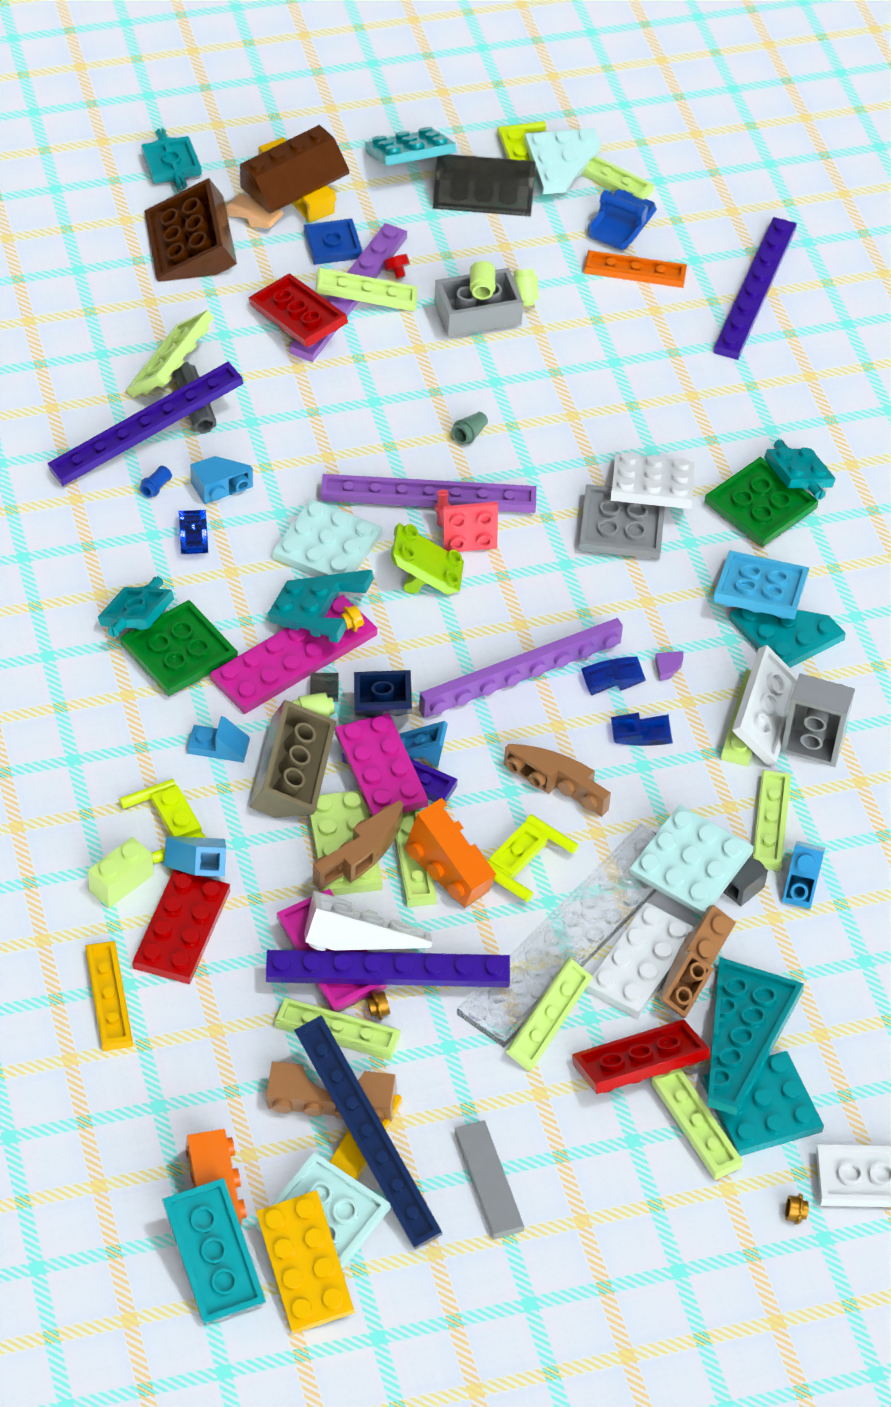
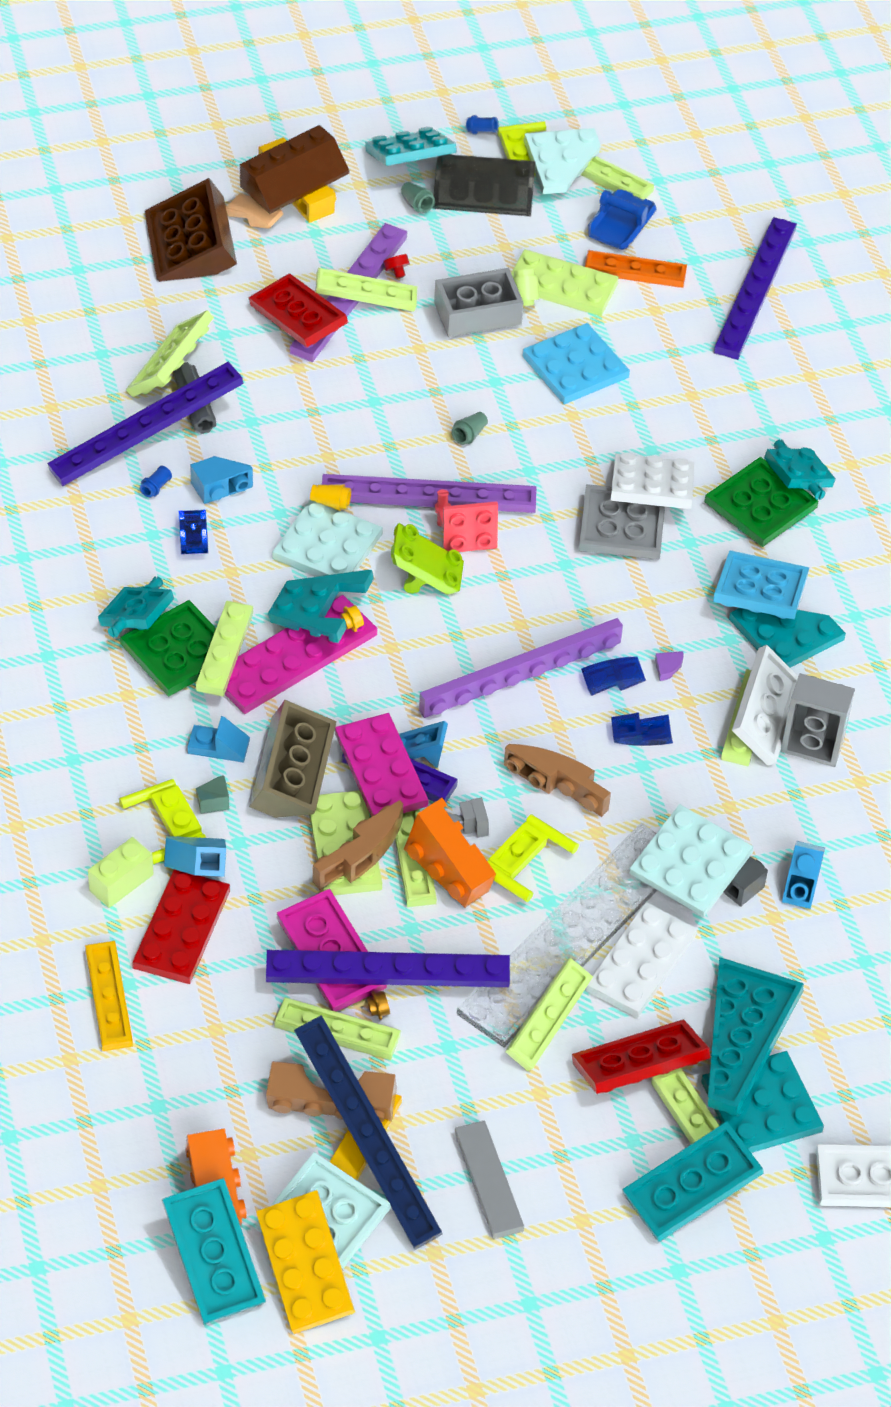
teal plate [141,128,202,190] -> none
yellowish green brick [292,692,335,718] -> none
blue tile [304,218,363,265] -> none
white wedge [304,891,432,951] -> none
clear smoke tile [310,673,339,702] -> none
dark blue slope [354,670,412,717] -> none
yellowish green brick [470,261,495,300] -> none
medium nougat slope [660,905,736,1018] -> none
yellowish green tile [753,770,791,871] -> none
pearl gold plate [785,1193,809,1225] -> none
none -> yellowish green plate [196,600,253,697]
none -> sand green slope [196,775,229,814]
none -> yellow cone [310,484,351,511]
none -> sand green cone [401,182,435,213]
none -> light grey piece [447,797,489,838]
none -> blue pin [466,115,499,134]
none -> yellowish green plate [511,249,619,316]
none -> medium azure plate [523,323,630,405]
none -> teal plate [622,1121,764,1242]

